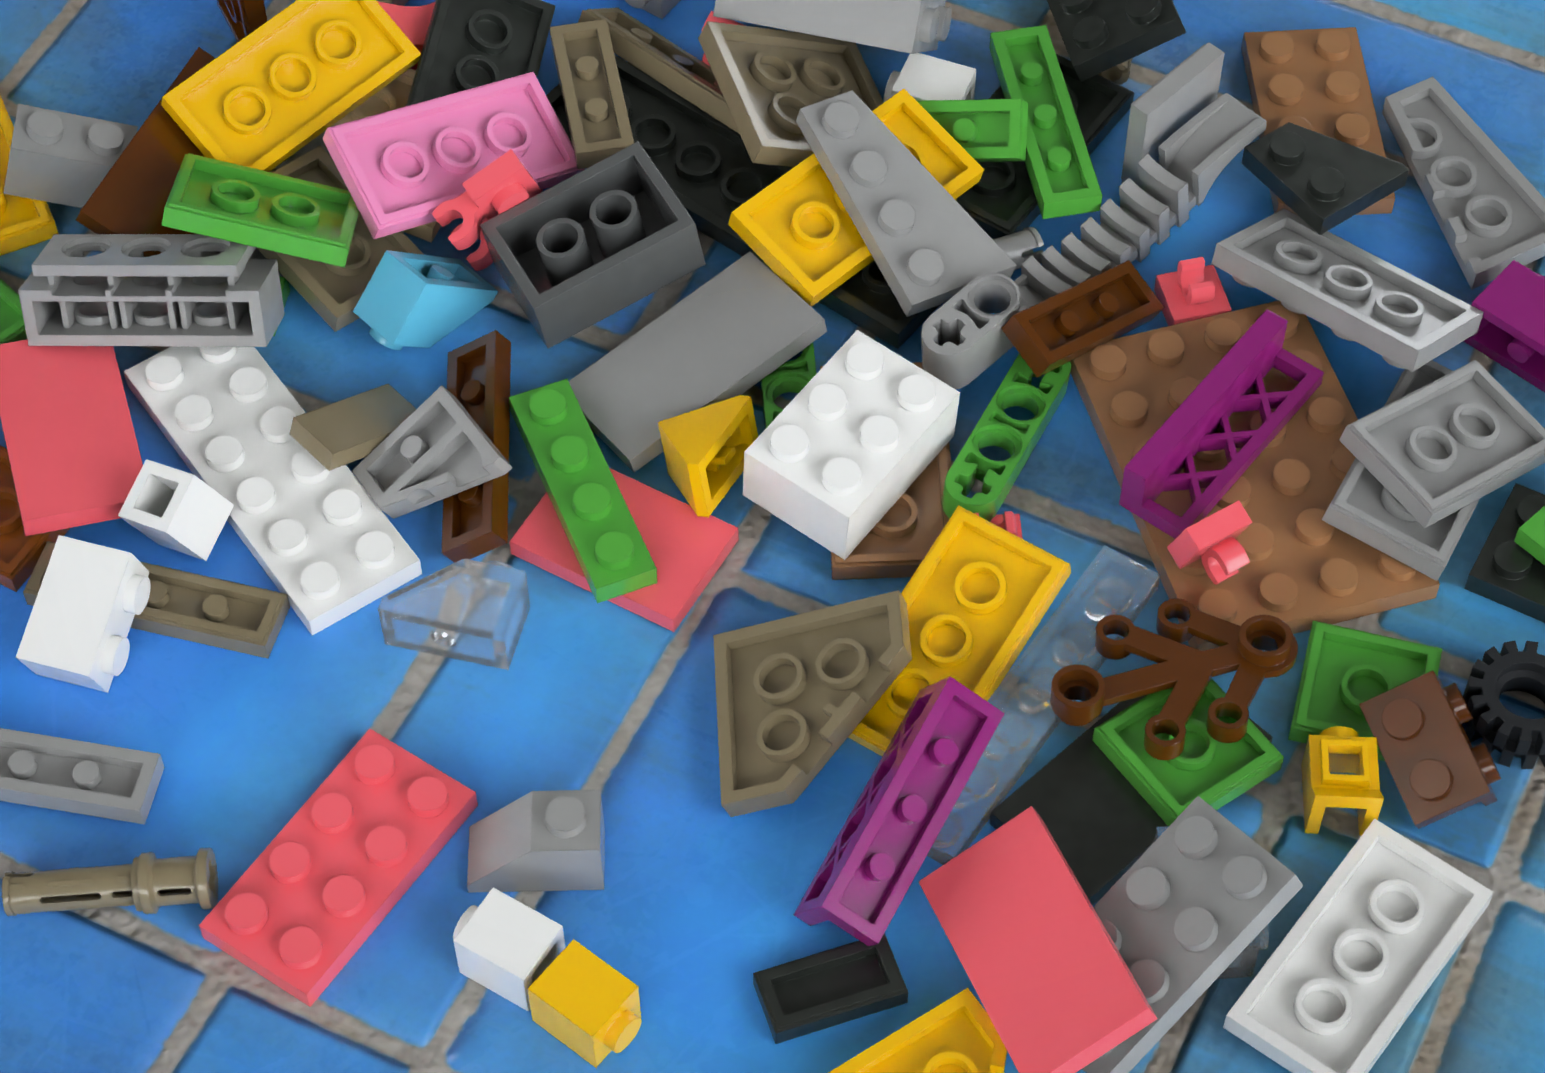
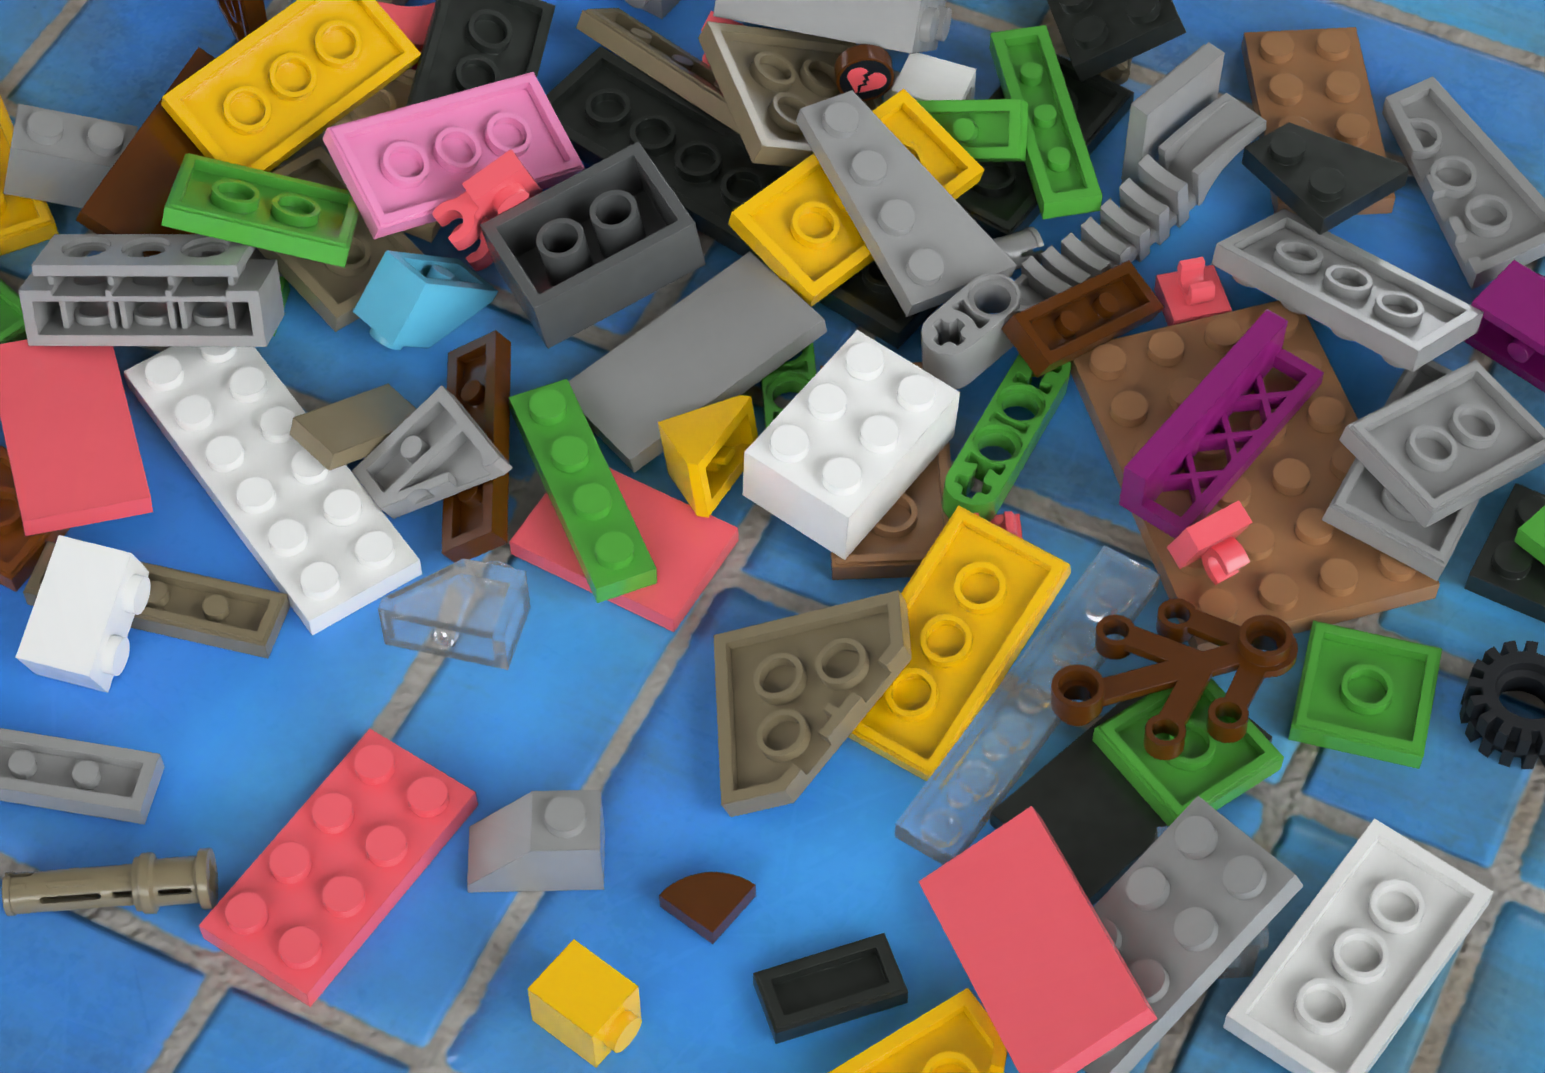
white brick [118,459,234,561] -> none
white brick [453,887,566,1012] -> none
dark tan plate [550,19,634,169] -> none
magenta fence [793,676,1005,946] -> none
yellow window [1301,726,1384,836] -> none
reddish brown bracket [1359,670,1501,829] -> none
none -> reddish brown tile [659,872,756,944]
none -> tile [834,44,894,101]

